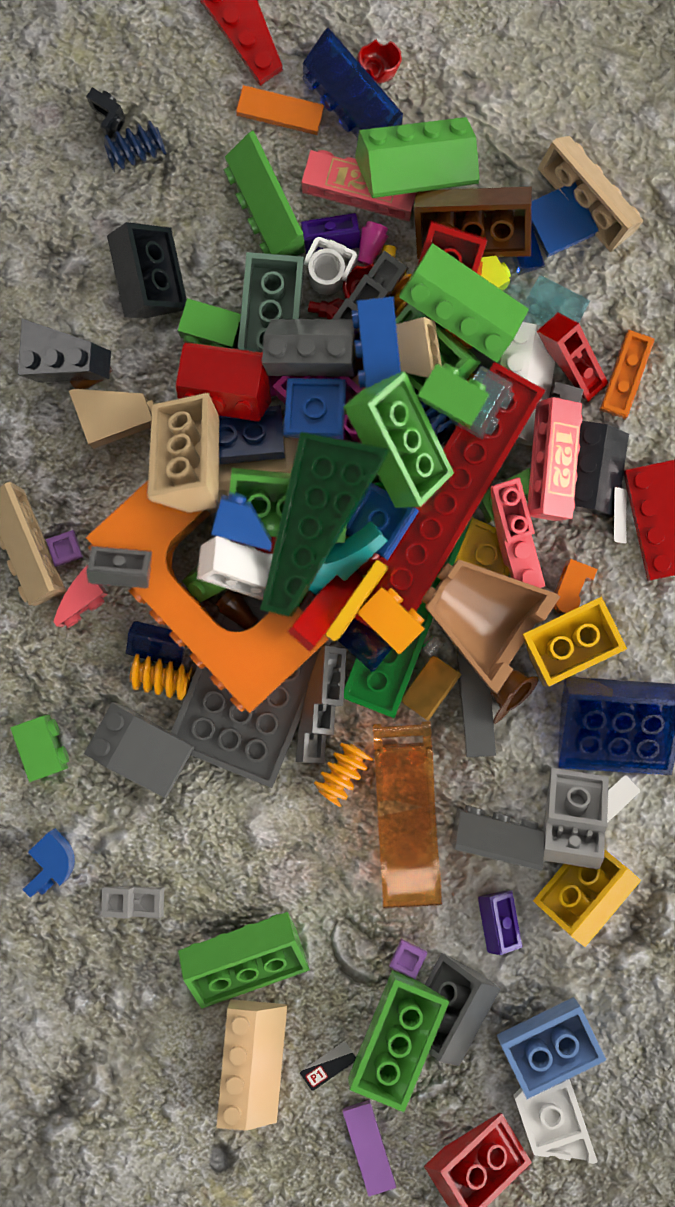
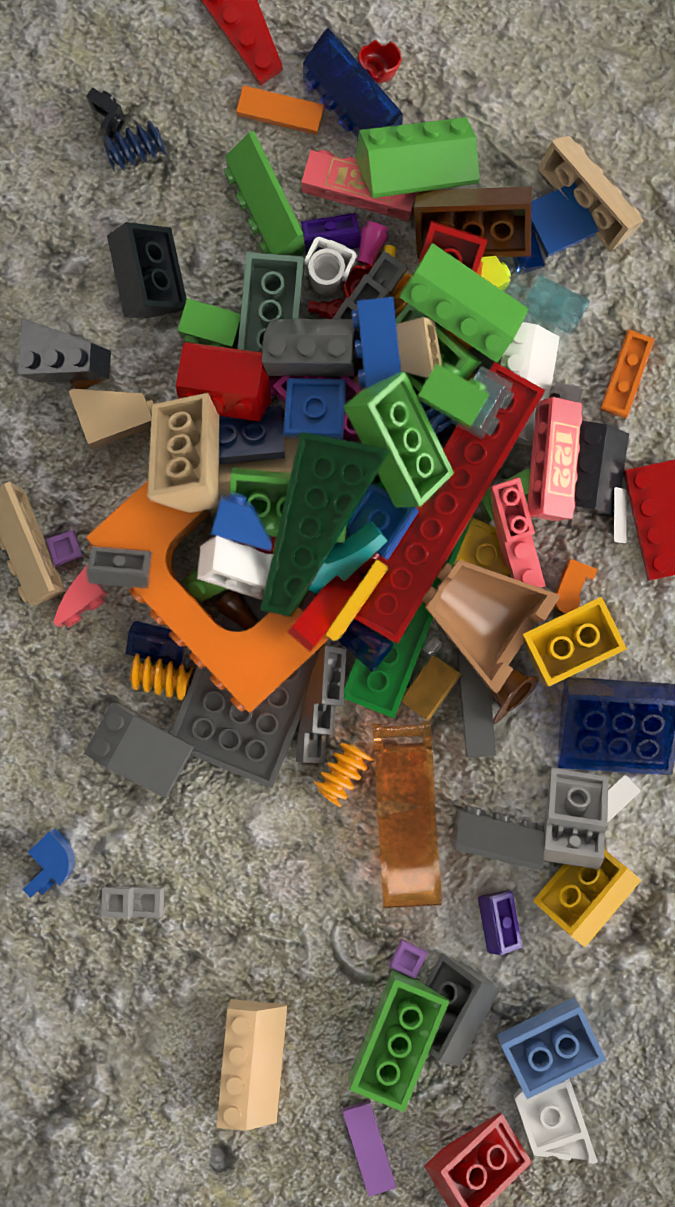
bright green brick [10,715,69,782] -> none
bright green slope [178,912,310,1009] -> none
sticker [300,1041,356,1091] -> none
light orange brick [357,587,425,654] -> none
red slope [537,312,608,402] -> none

